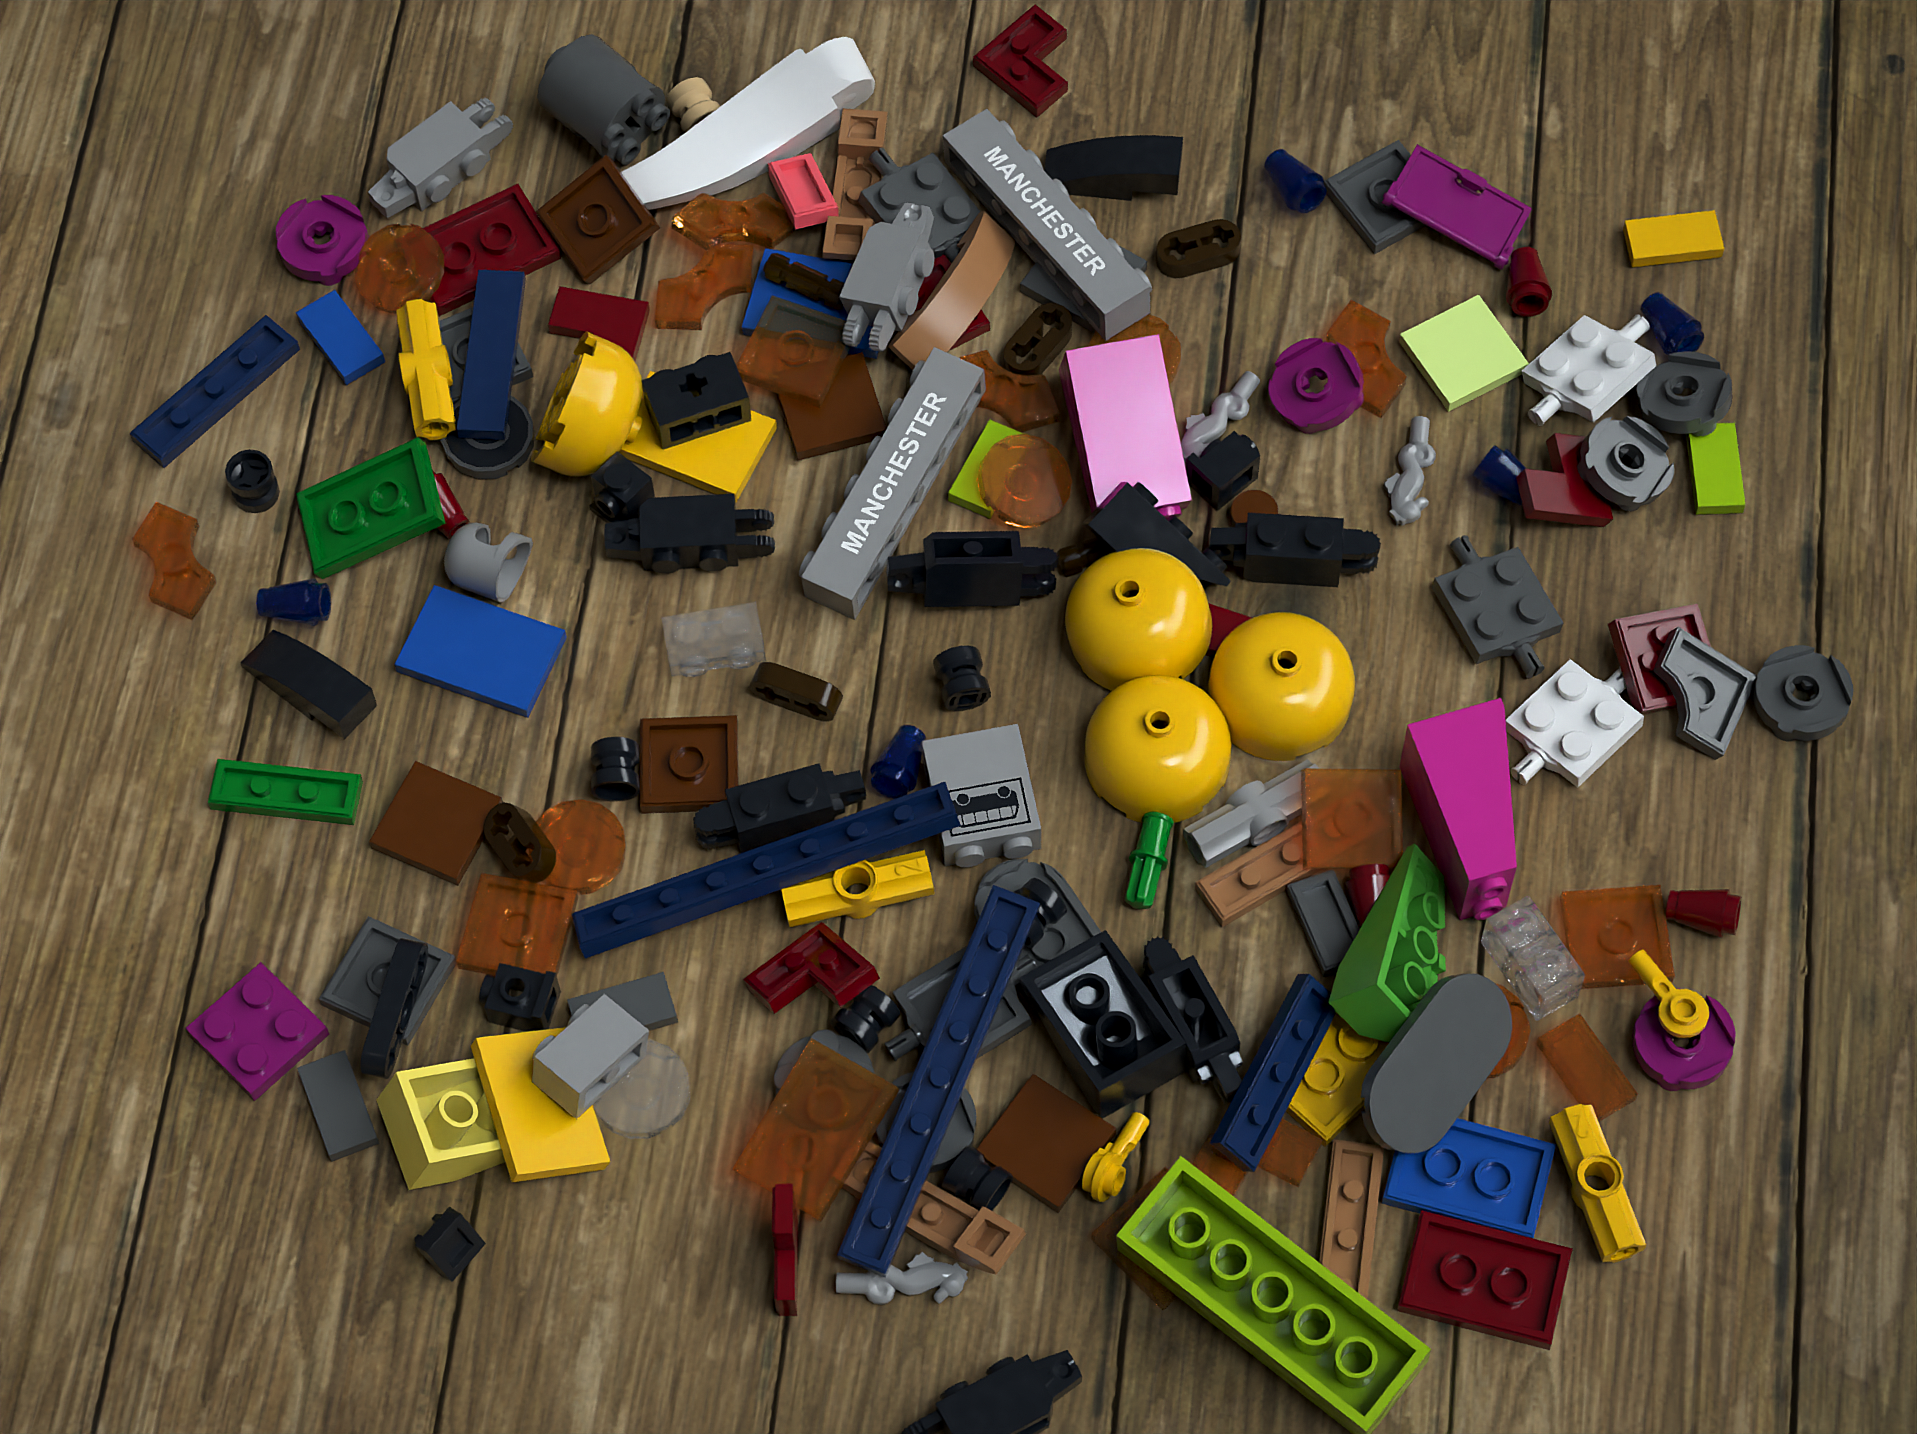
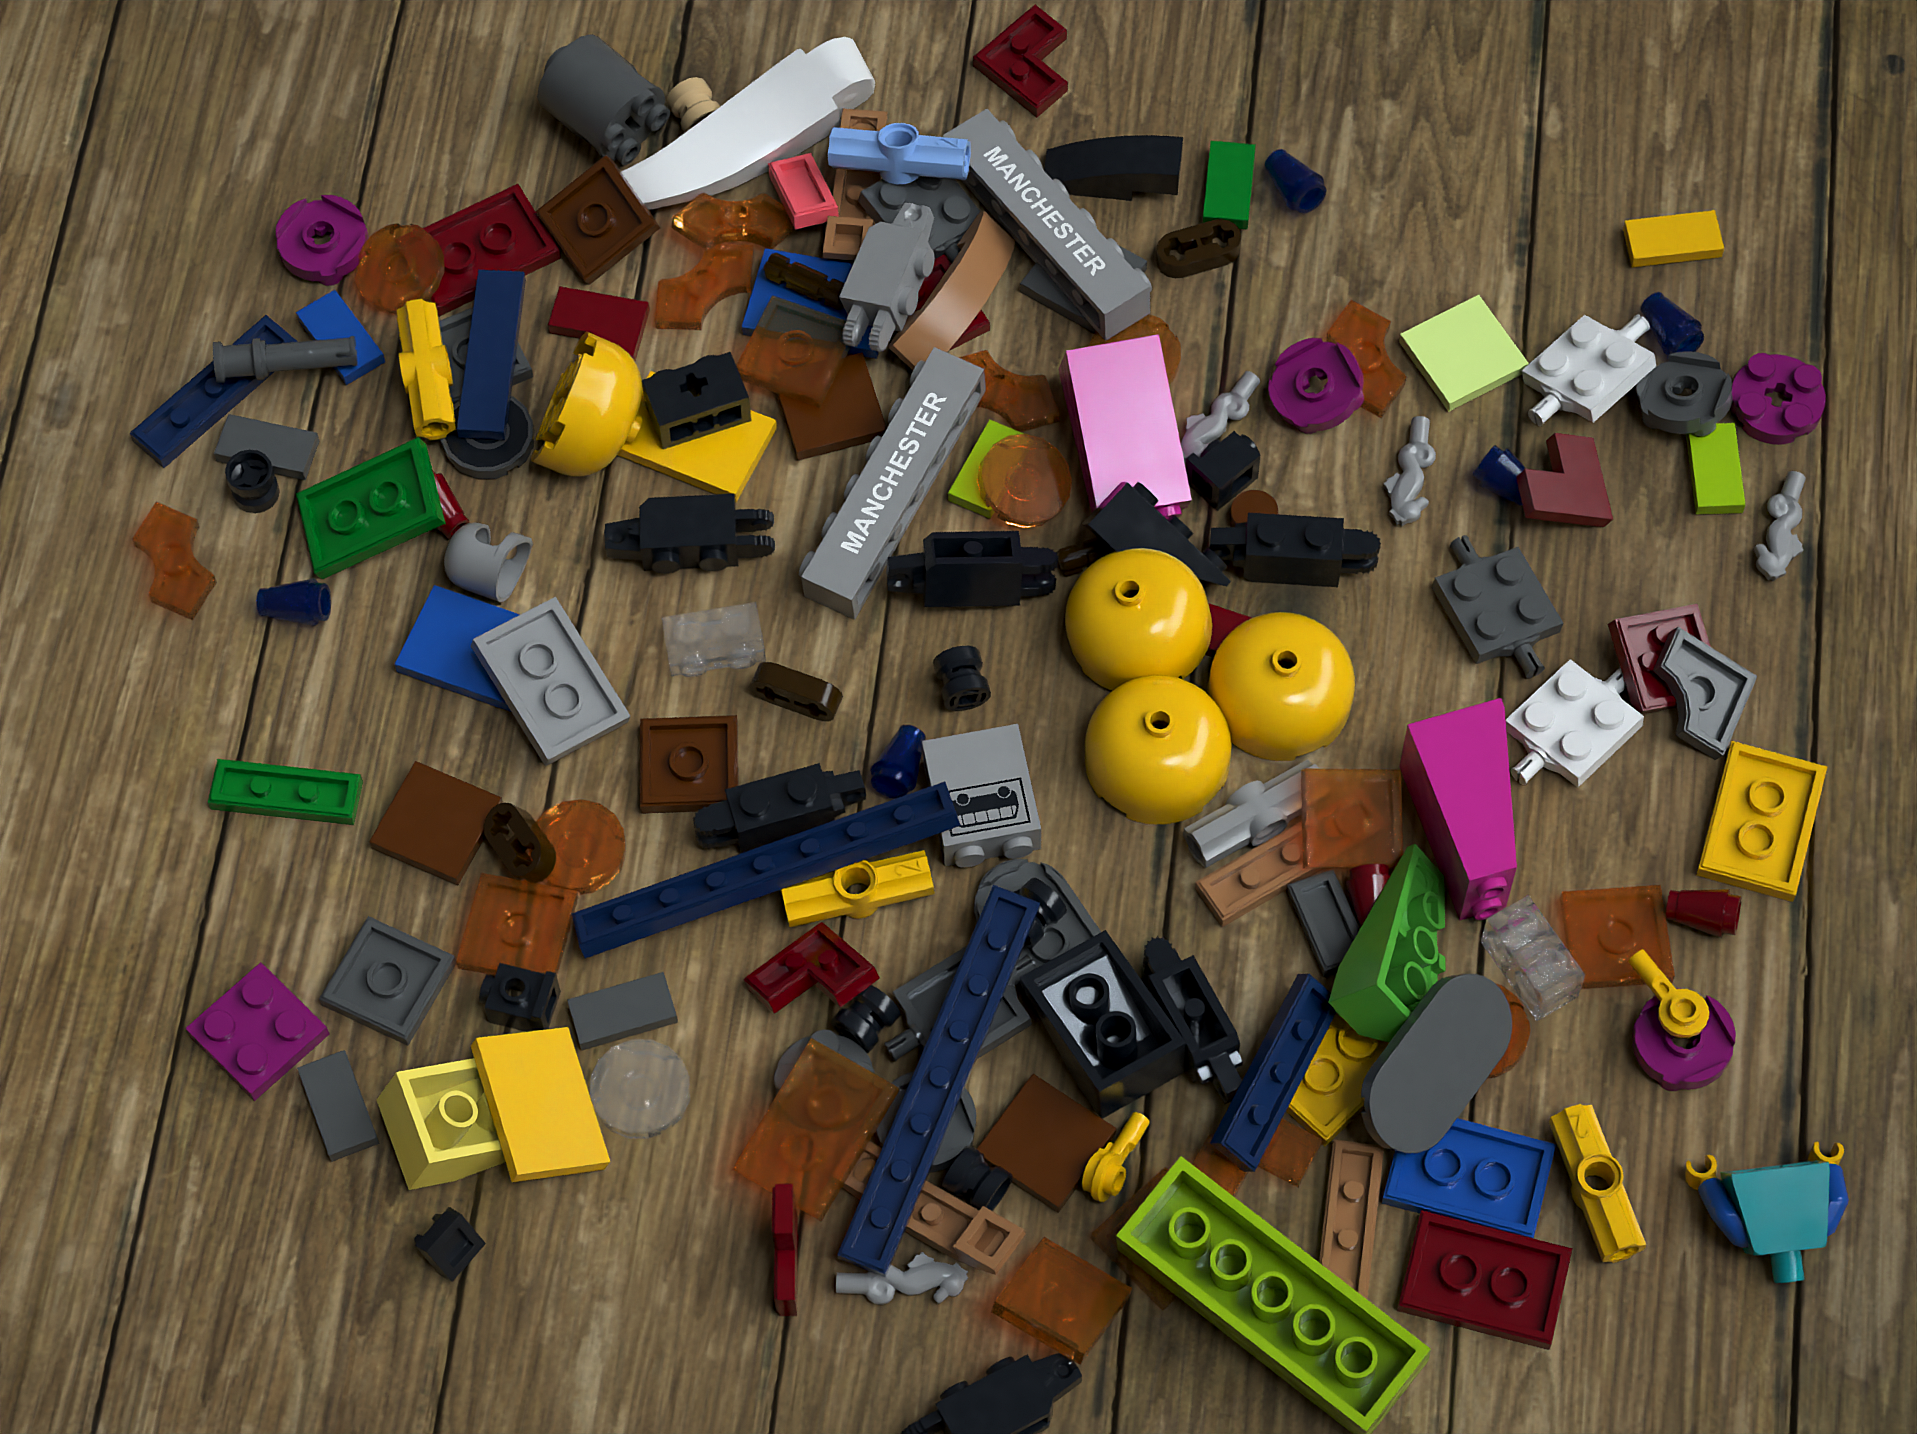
black slope [240,630,377,740] -> none
black beam [360,938,428,1079] -> none
light grey hinge [368,98,513,218] -> none
light grey brick [532,994,649,1119] -> none
black brick [589,451,655,523] -> none
black wheel [591,737,640,802] -> none
dark brown beam [1004,303,1072,382] -> none
green axle [1124,812,1174,909] -> none
dark grey tile [1323,140,1426,254] -> none
magenta door [1381,144,1533,270] -> none
dark red cone [1506,247,1552,317] -> none
clear orange tile [1536,1013,1638,1122] -> none
plate [1577,416,1674,512] -> none
dark grey plate [1753,645,1853,741] -> none
none -> dark grey pin [213,336,358,383]
none -> dark grey tile [214,414,320,480]
none -> light grey plate [471,597,631,766]
none -> light blue piece [828,123,971,185]
none -> clear orange tile [991,1237,1133,1365]
none -> green tile [1202,141,1256,229]
none -> teal torso [1685,1141,1849,1283]
none -> yellow tile [1696,741,1827,902]
none -> magenta plate [1730,353,1826,445]
none -> light grey animal [1754,471,1806,582]

